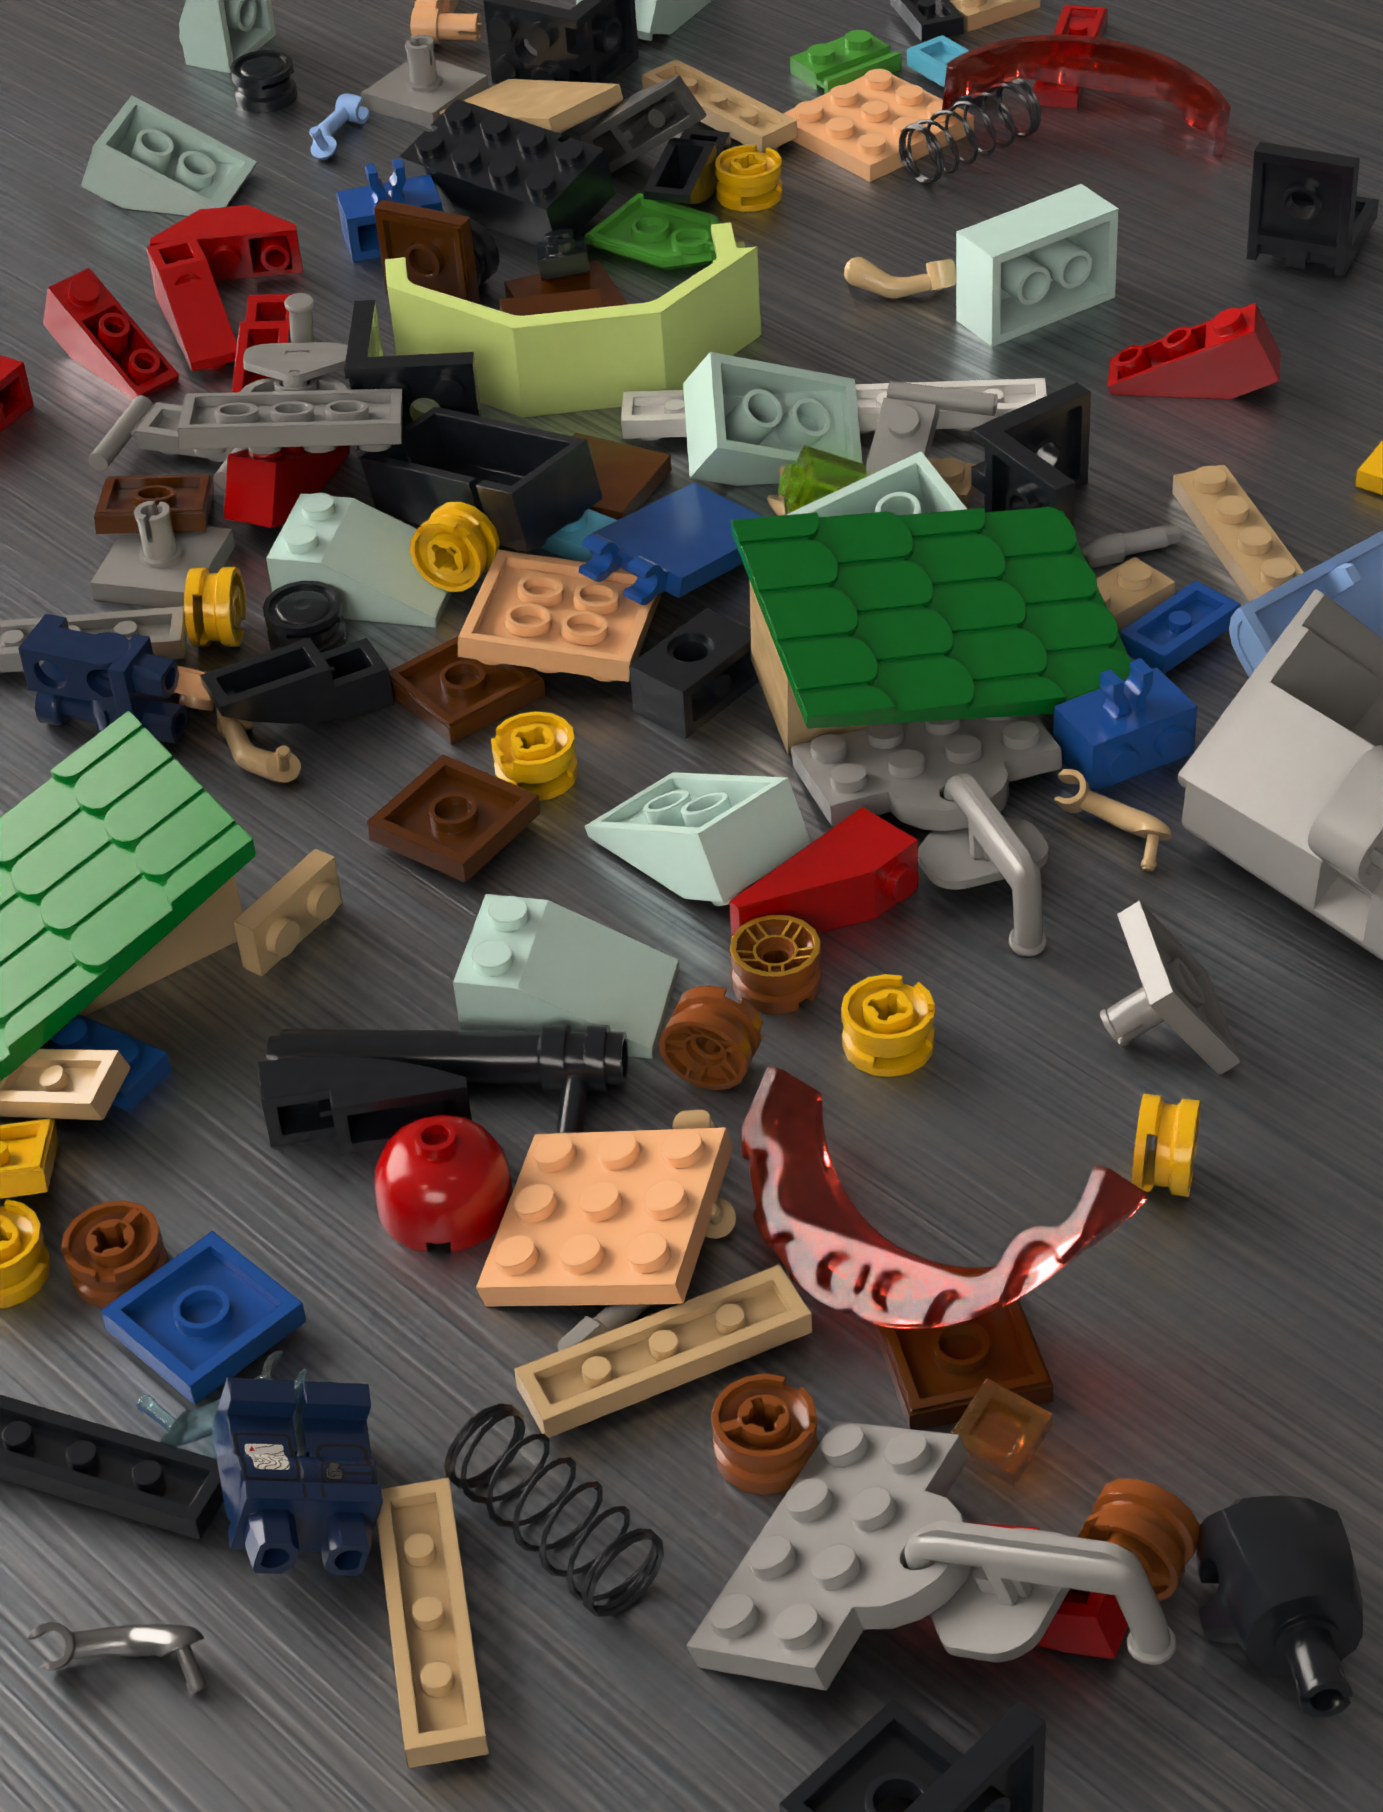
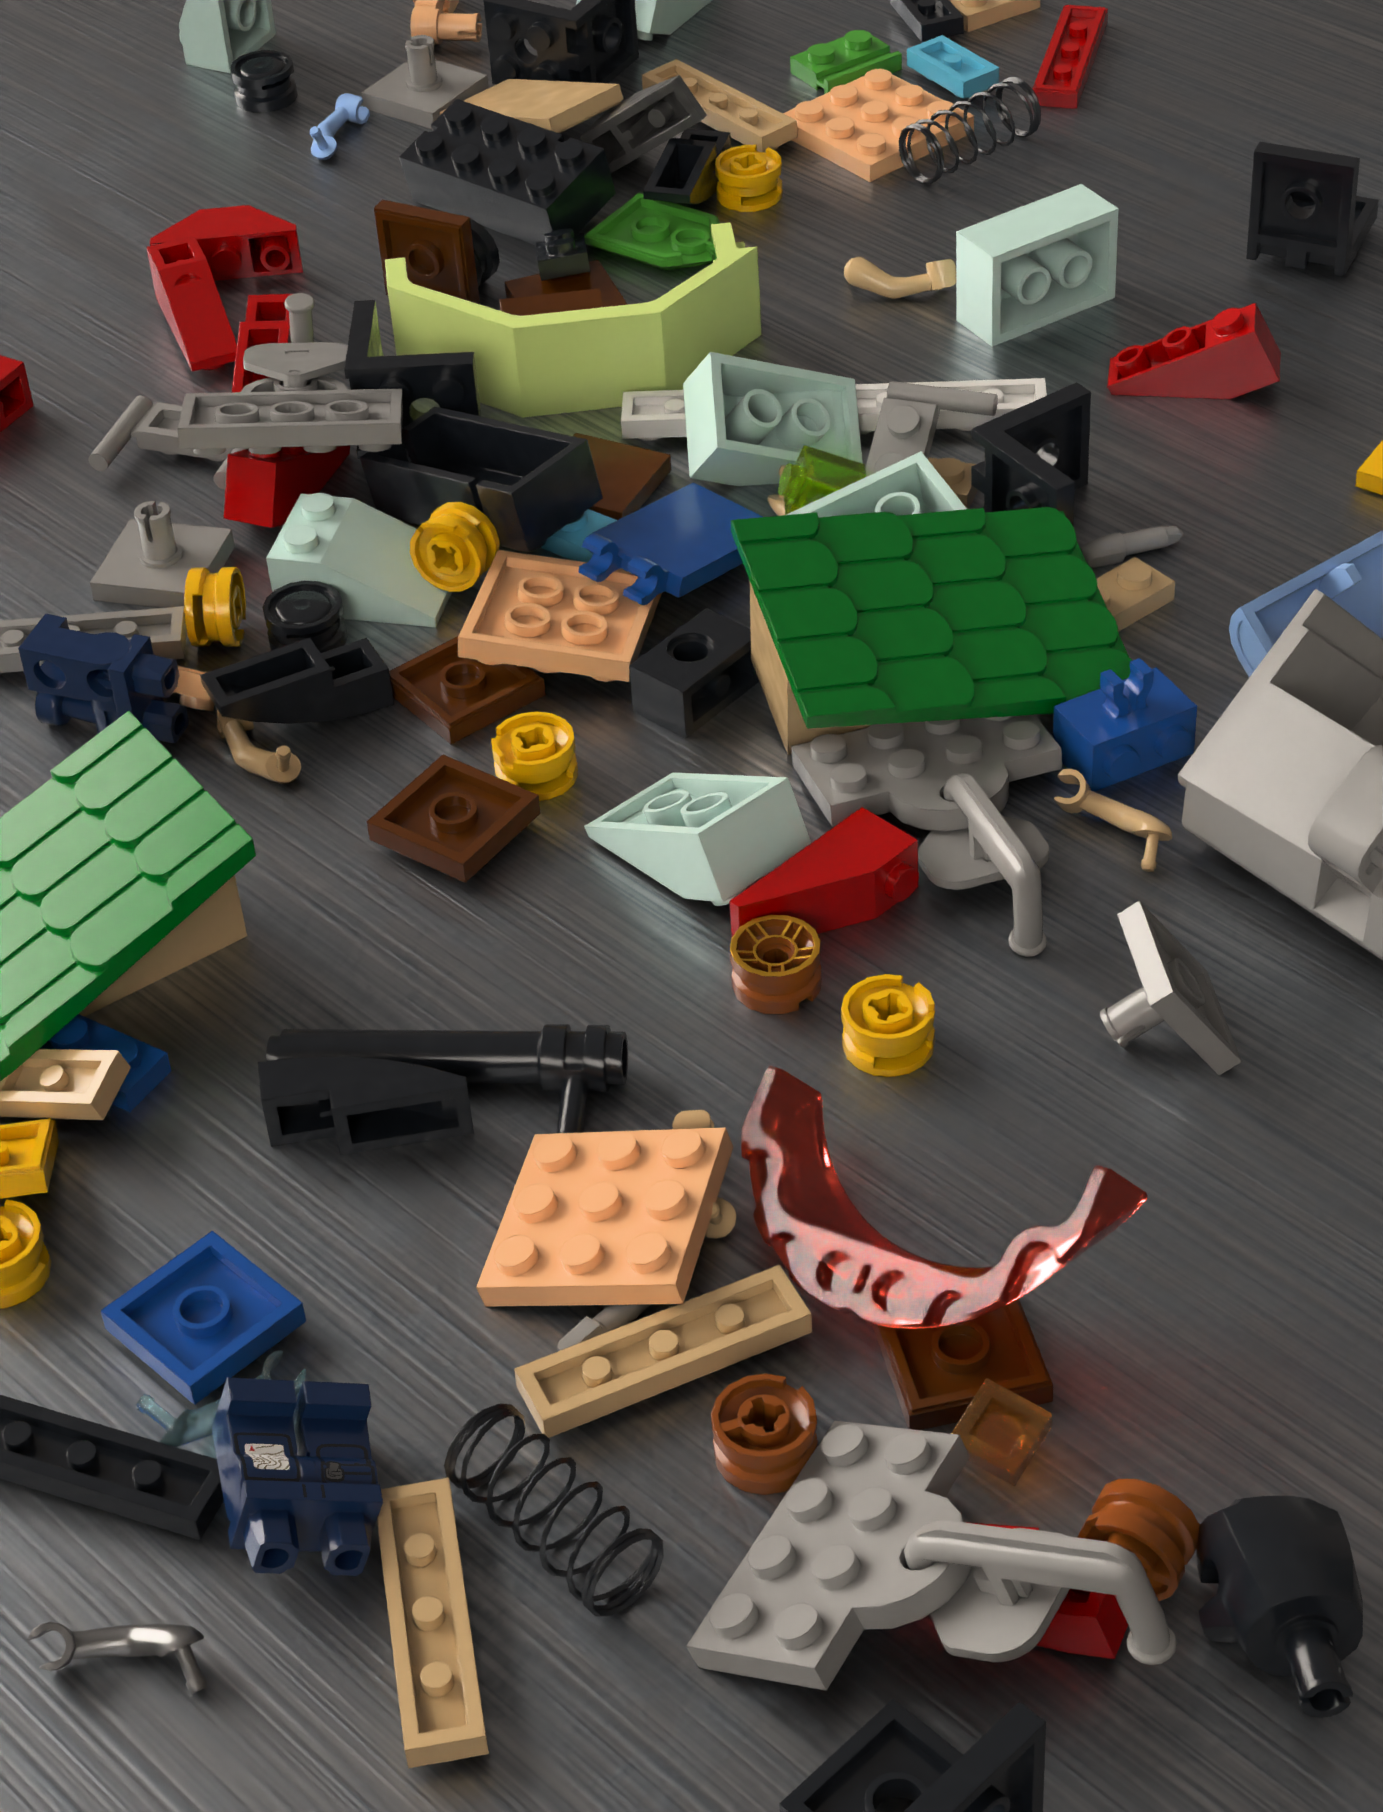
red slope [43,268,179,399] -> none
dark orange wheel [61,1200,169,1308] -> none
light aqua slope [81,95,257,216] -> none
reddish brown tile [94,474,214,534] -> none
tan plate [233,848,343,976] -> none
blue brick [336,158,443,262] -> none
red cylinder [374,1115,513,1252] -> none
light aqua slope [453,894,679,1059] -> none
dark orange wheel [659,985,764,1090] -> none
clear red windscreen [942,35,1231,157] -> none
blue plate [1119,580,1241,674] -> none
yellow wheel [1132,1093,1201,1197] -> none
tan plate [1172,464,1304,602] -> none

